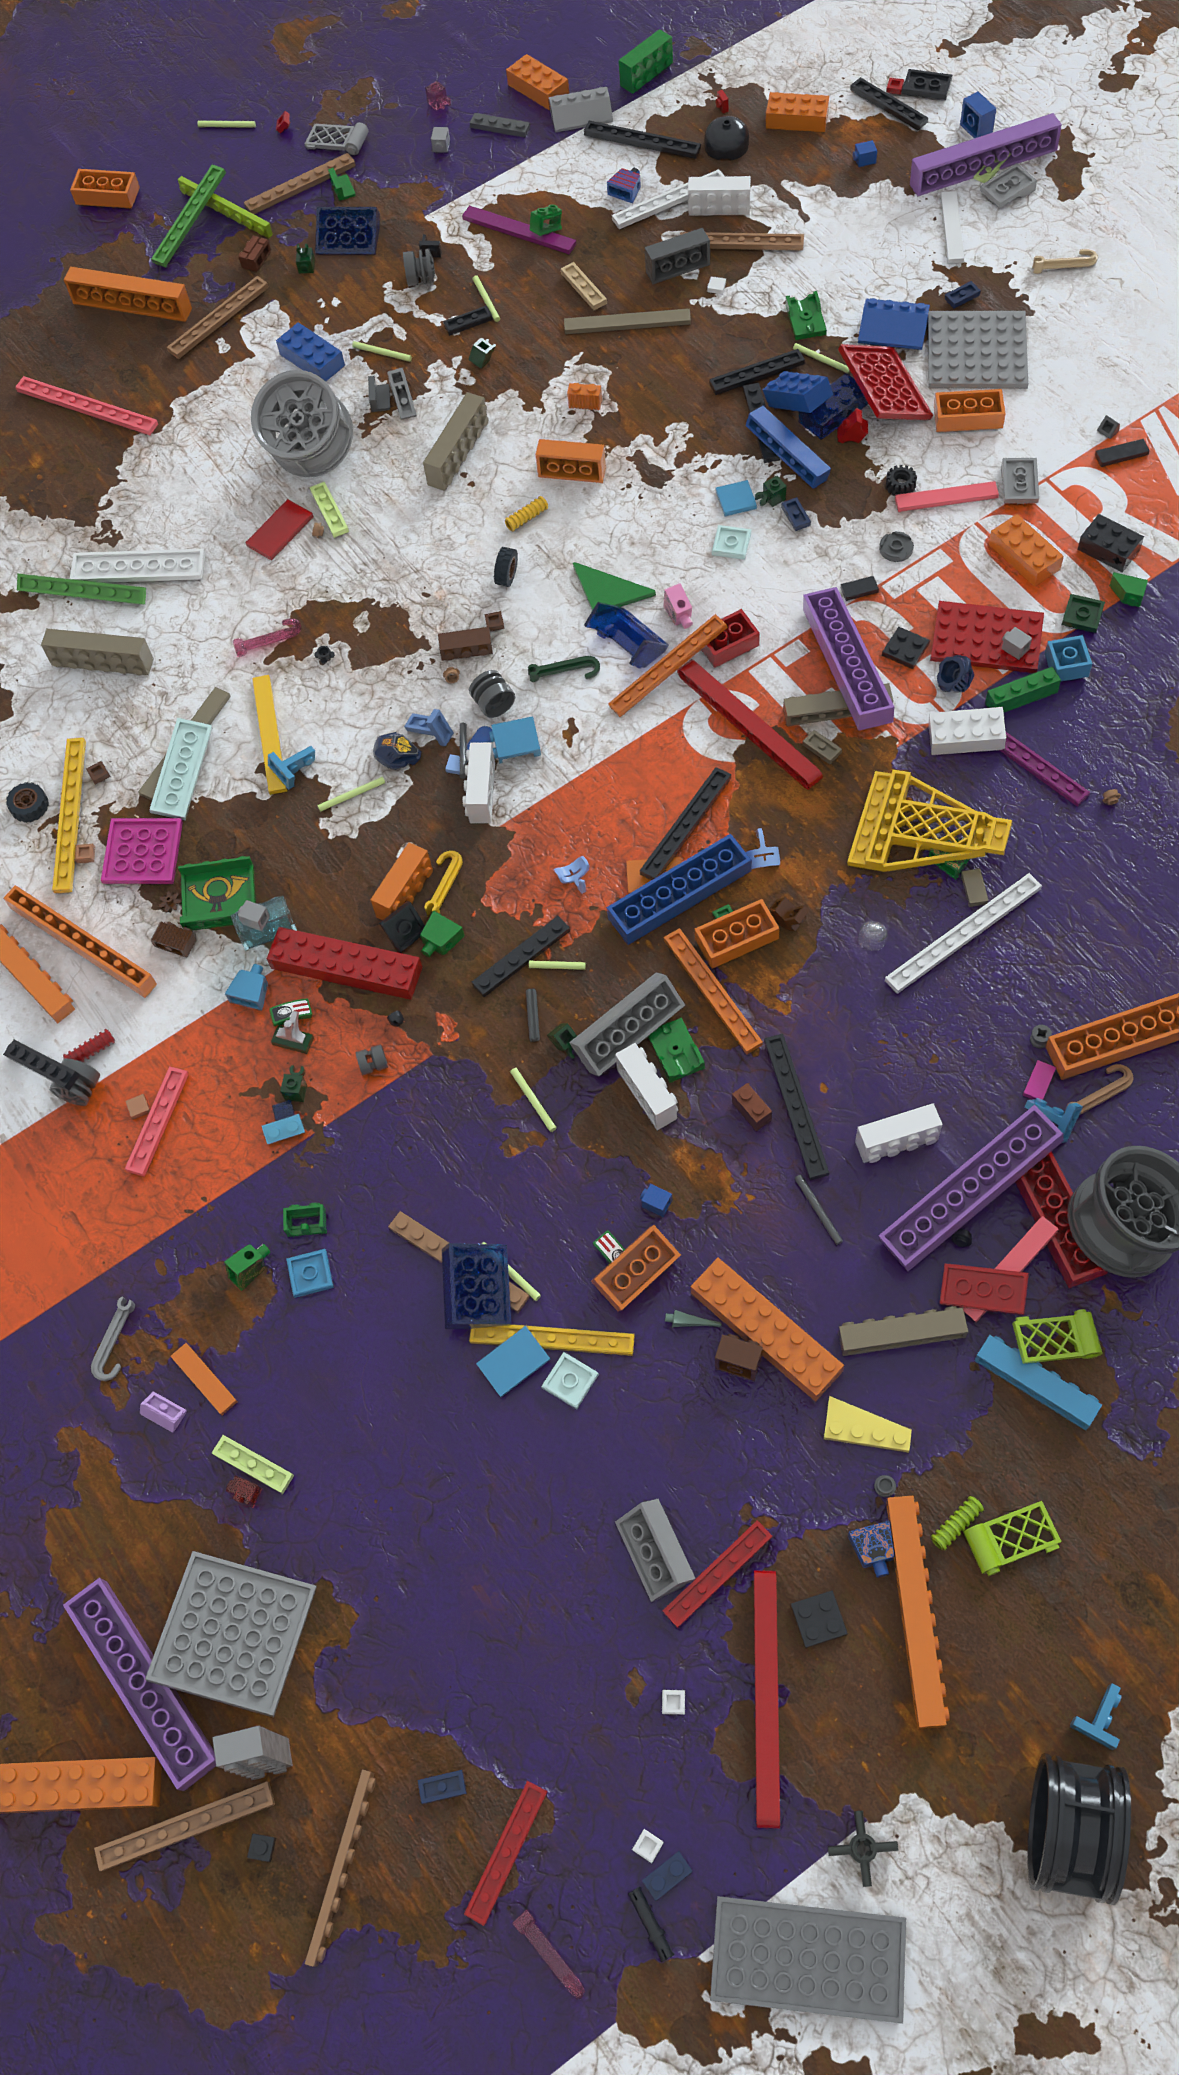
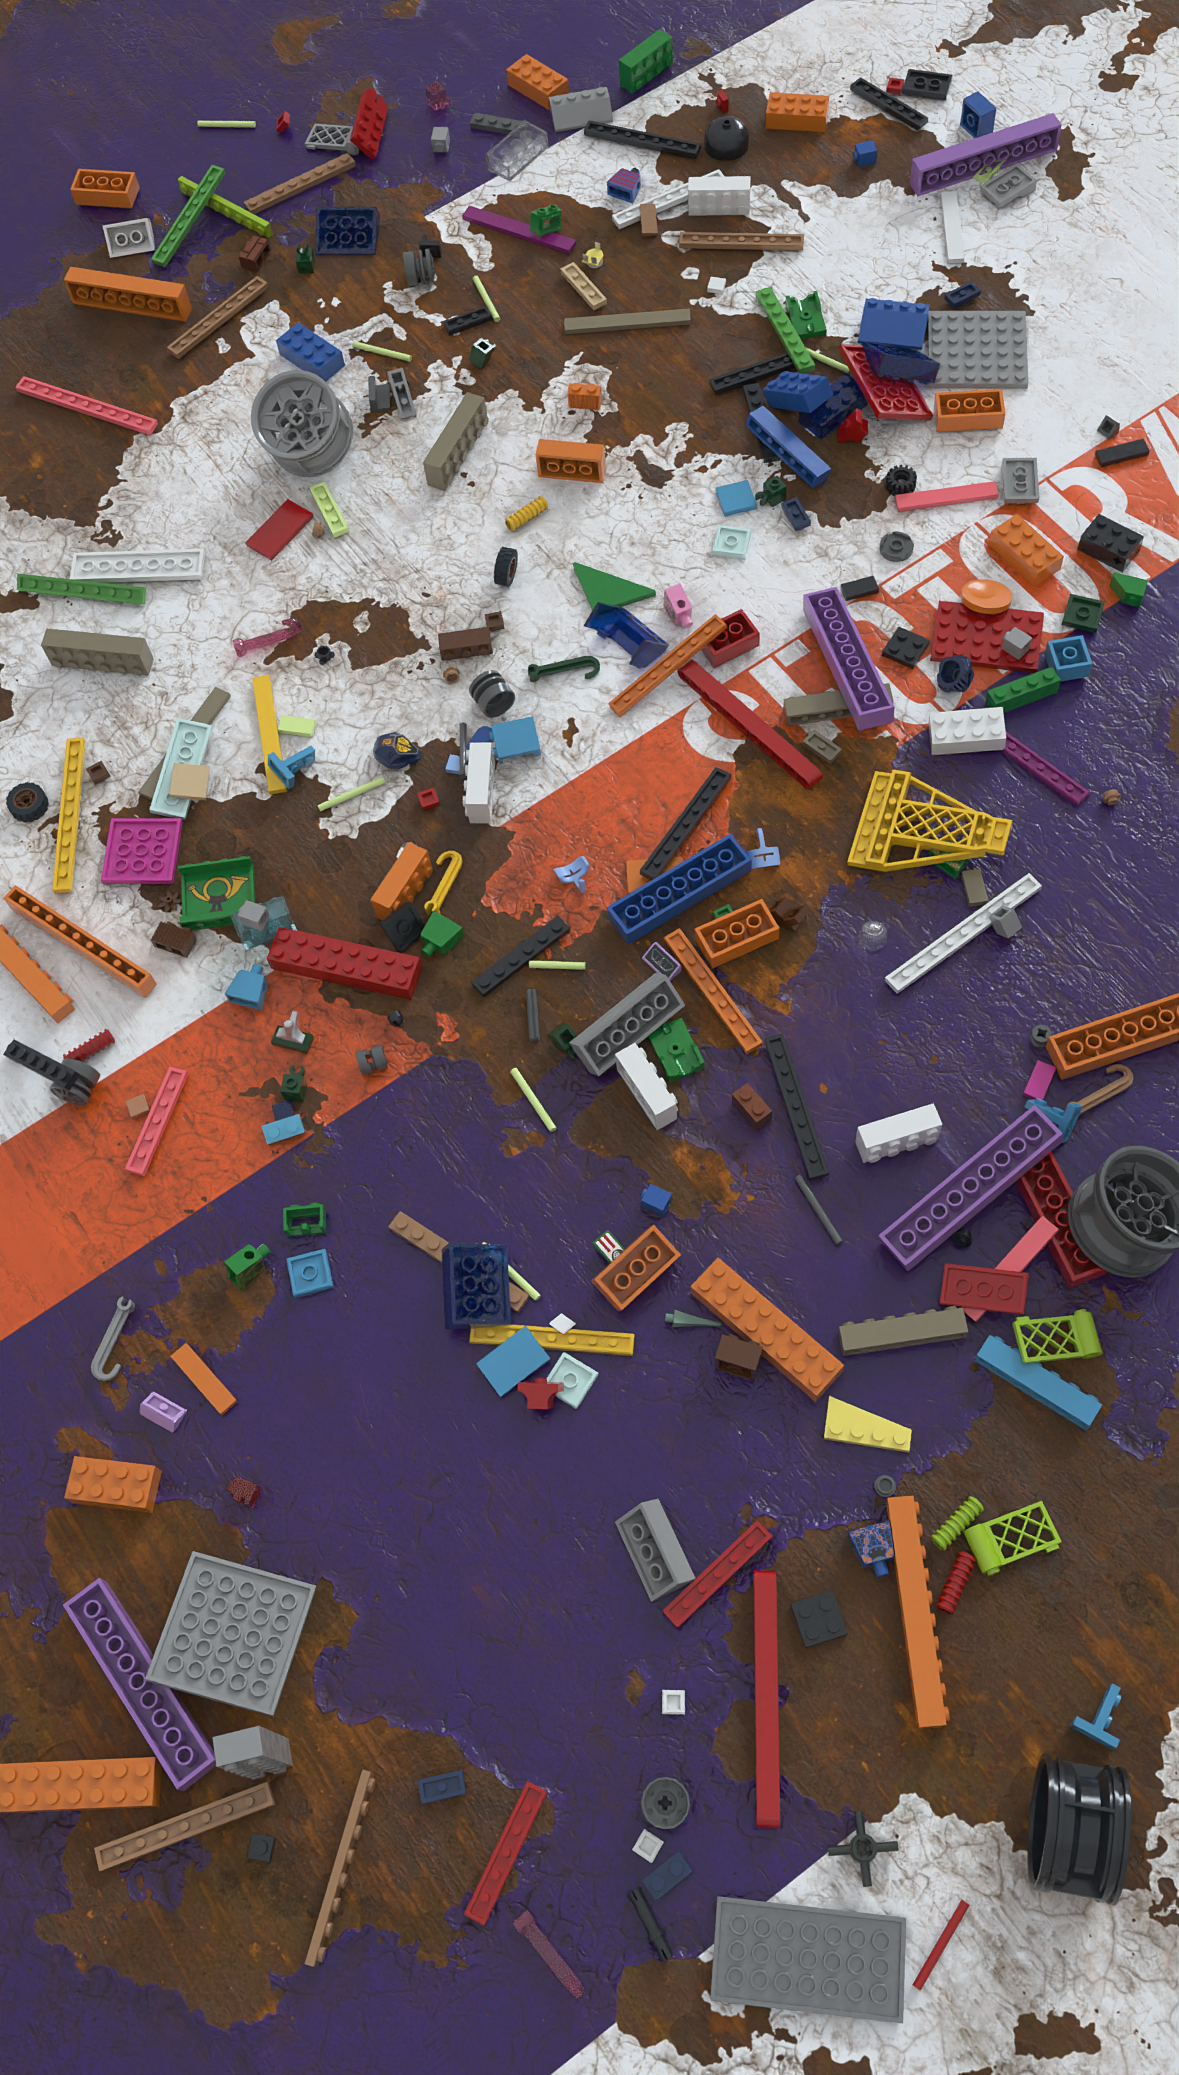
nougat tile [75,844,95,863] -> none
yellowish green plate [212,1435,294,1494] -> none
slope [269,998,312,1026] -> none
green panel [328,168,356,201] -> none
medium blue bracket [404,709,454,746] -> none
dark grey brick [645,228,710,284] -> none
tan piece [1032,249,1098,274] -> none
none -> orange brick [64,1456,162,1513]
none -> white slope [103,218,155,258]
none -> tan tile [169,763,210,801]
none -> yellowish green tile [277,715,316,737]
none -> red plate [350,89,387,160]
none -> red plate [417,788,440,811]
none -> clear brick [485,120,549,182]
none -> red brick [518,1378,564,1409]
none -> white sticker [549,1313,576,1334]
none -> piece [582,242,604,268]
none -> medium nougat tile [639,204,658,236]
none -> dark grey wheel [640,1777,690,1829]
none -> slope [642,942,681,981]
none -> bright green plate [756,287,815,374]
none -> clear blue slope [862,341,940,385]
none -> red bar [912,1899,970,1991]
none -> red piece [936,1551,976,1614]
none -> orange piece [961,579,1012,614]
none -> light grey brick [989,905,1022,938]

